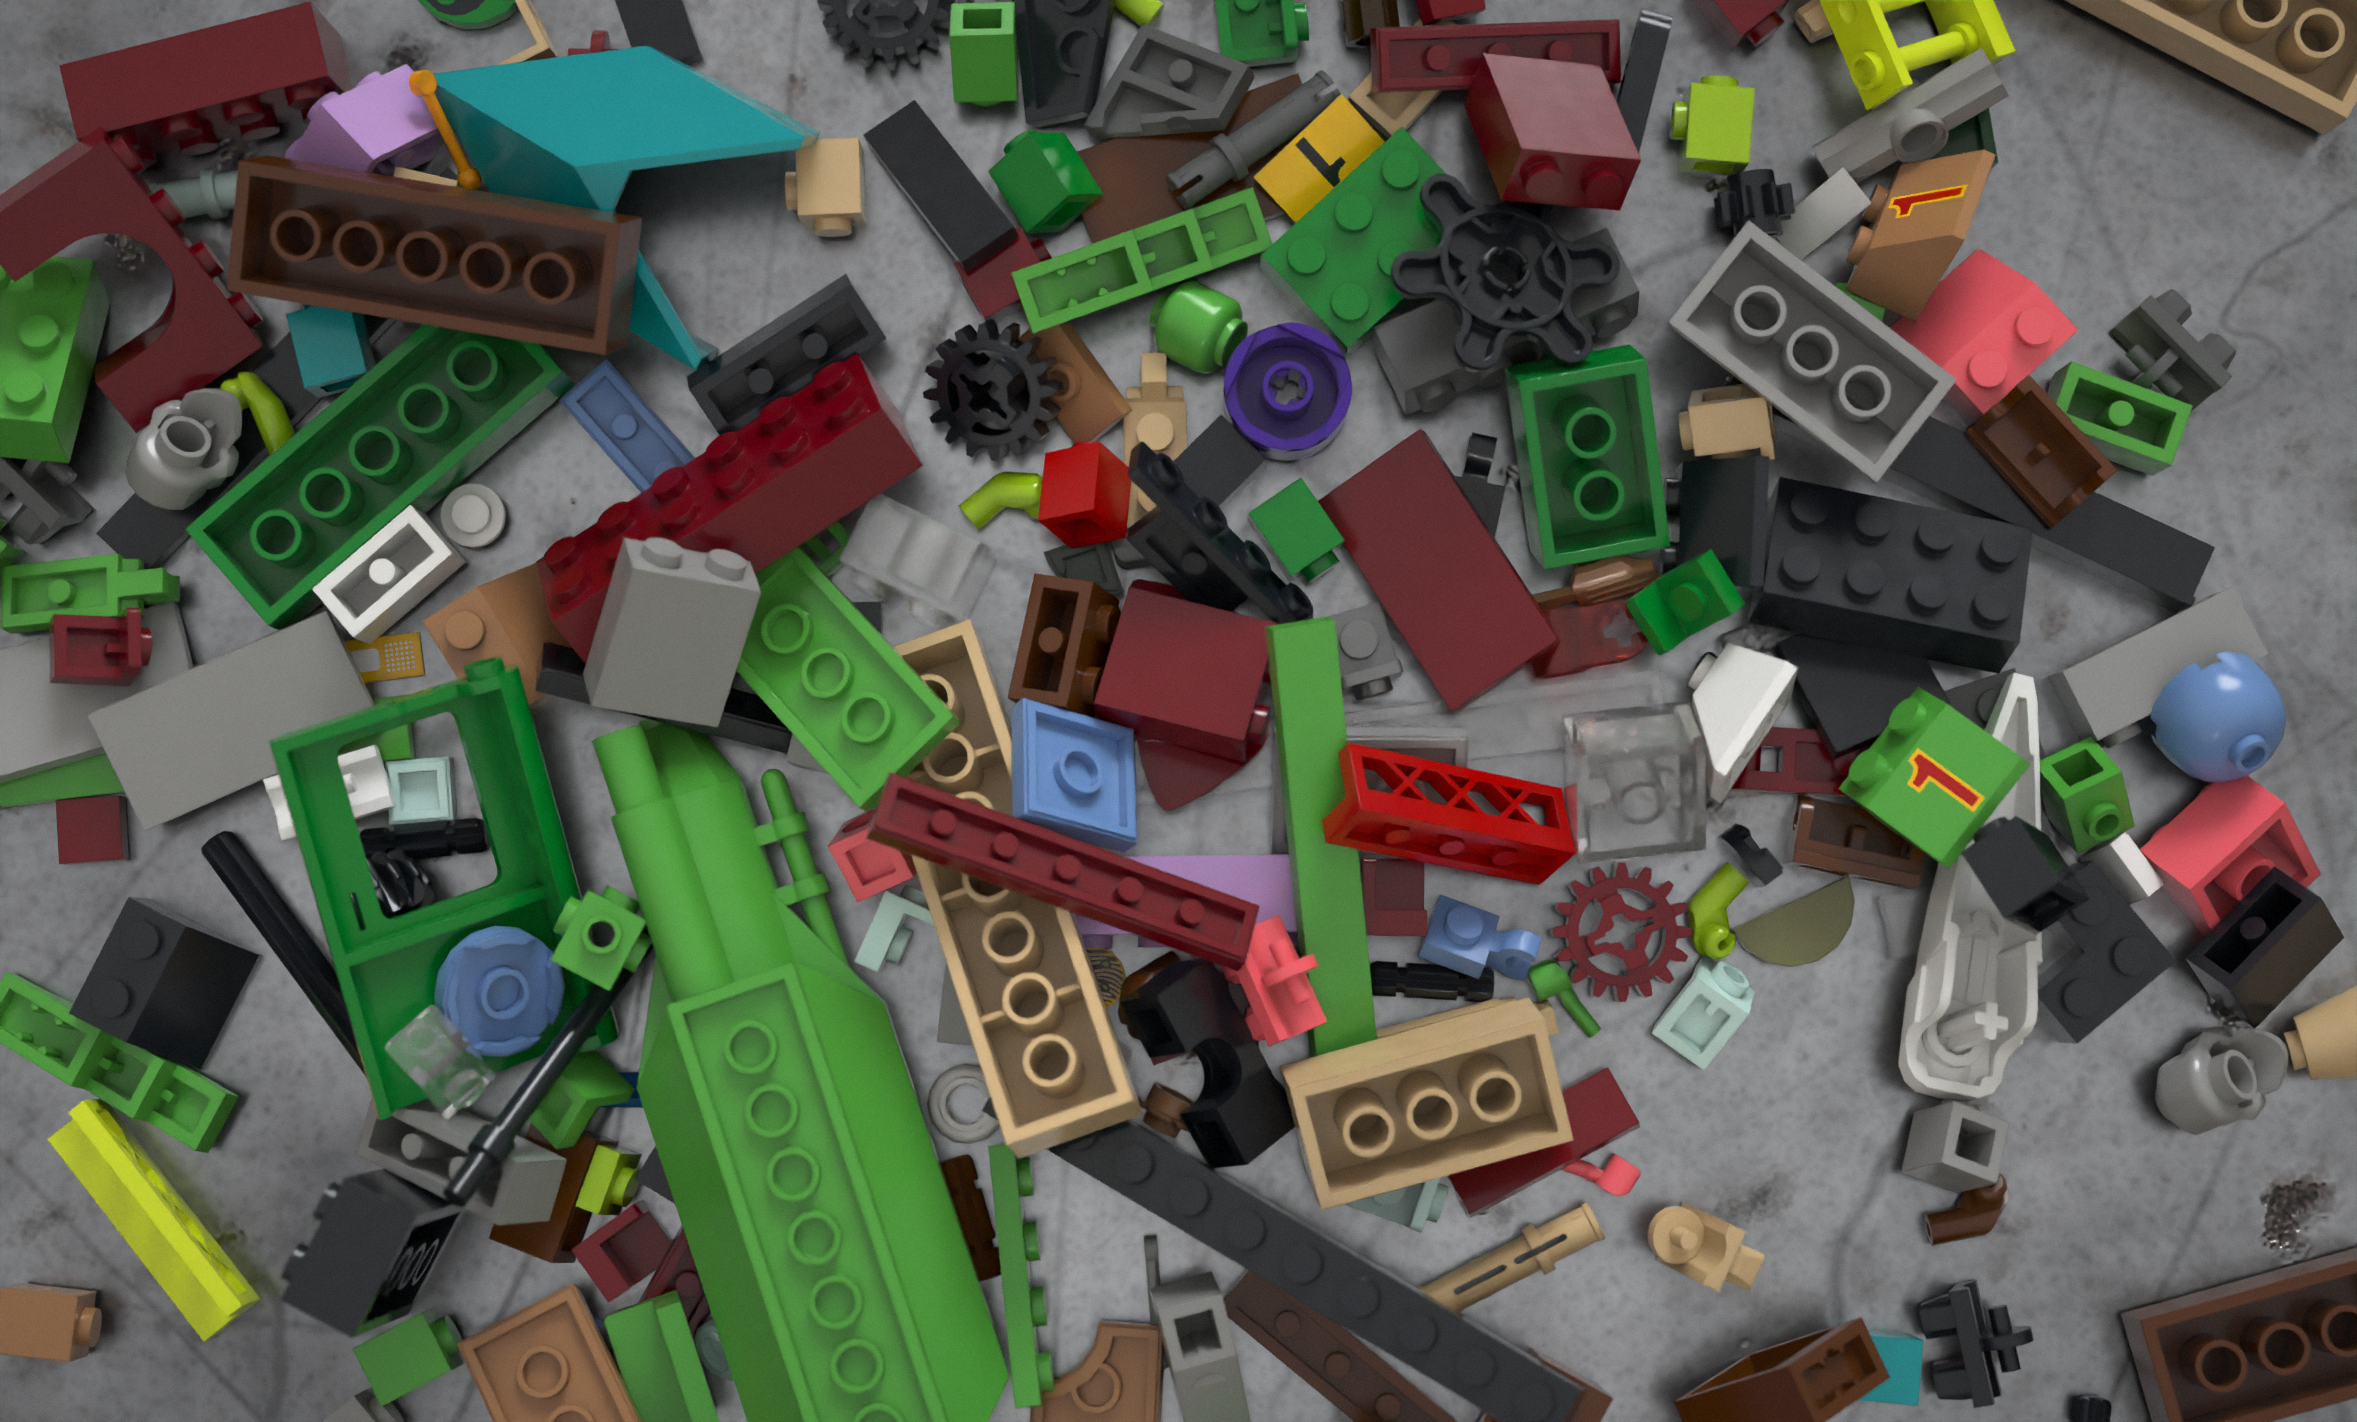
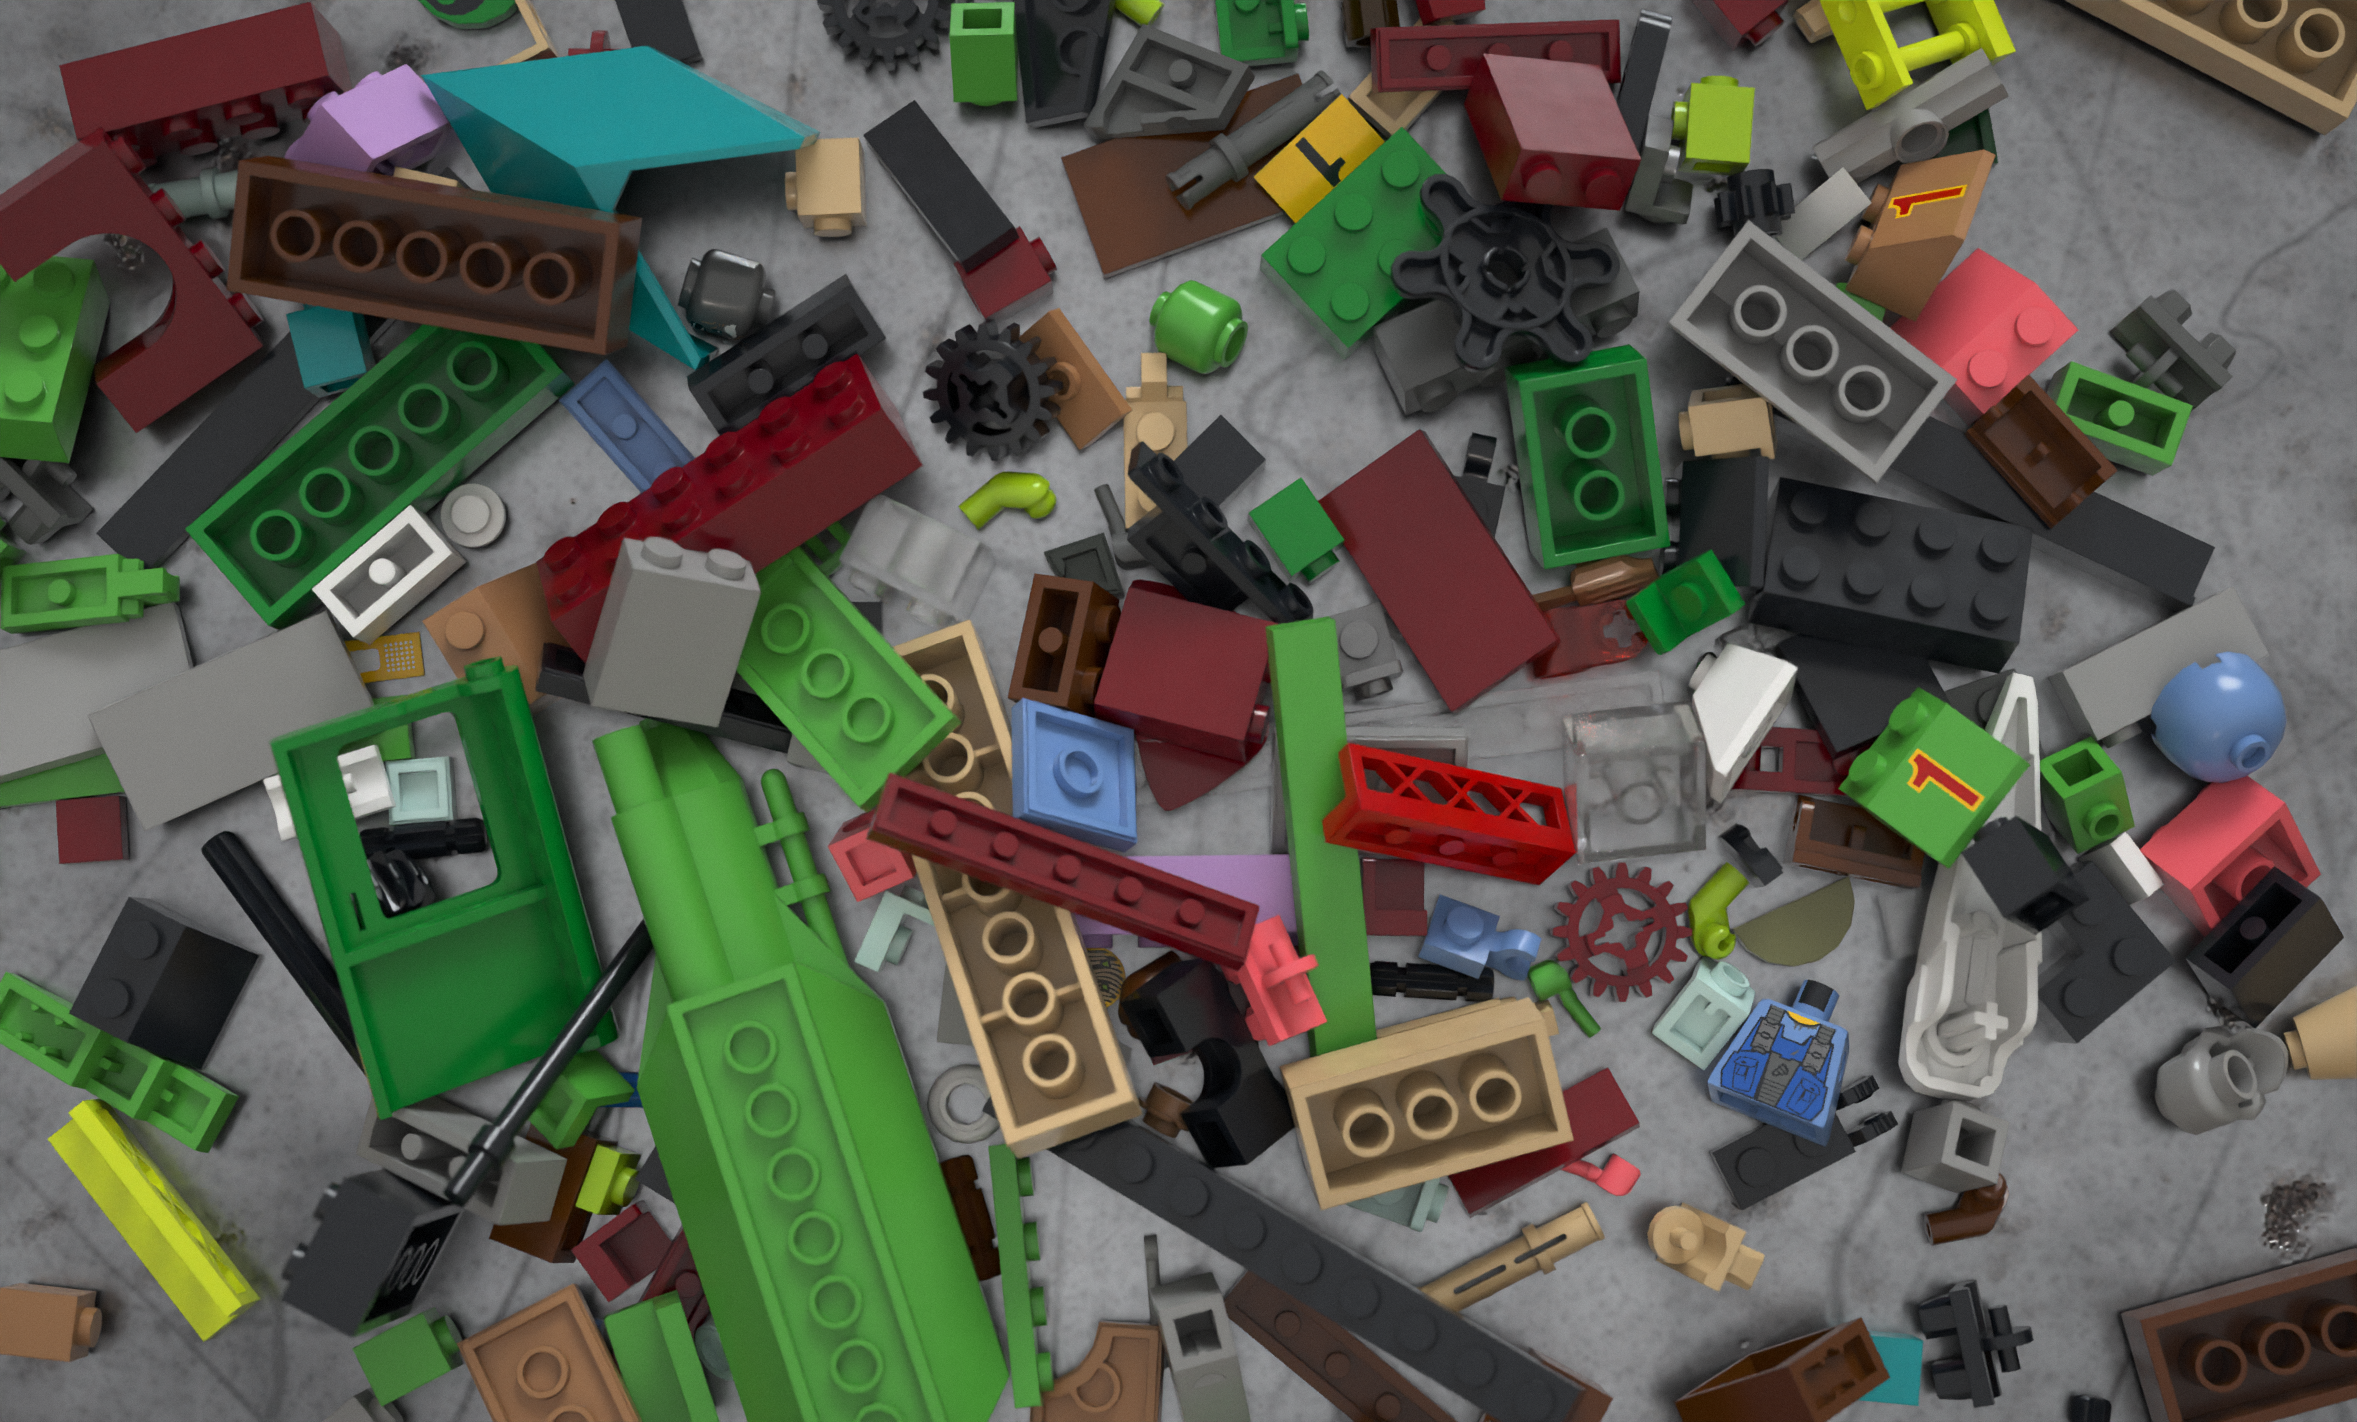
dark red bracket [49,608,152,686] -> none
light grey head [125,389,242,510] -> none
lime arm [220,372,295,455] -> none
clear bracket [385,1005,496,1121] -> none
light orange hinge [409,70,482,190] -> none
medium blue tile [434,926,565,1057] -> none
bright green brick [551,885,652,991] -> none
green brick [988,130,1103,233] -> none
bright green slope [1011,187,1273,334] -> none
red brick [1038,441,1131,549] -> none
dark purple brick [1223,322,1352,460] -> none
none -> dark grey head [677,249,776,340]
none -> flat silver bracket [1625,114,1693,225]
none -> torso [1707,980,1850,1147]
none -> black hinge [1709,1075,1898,1210]

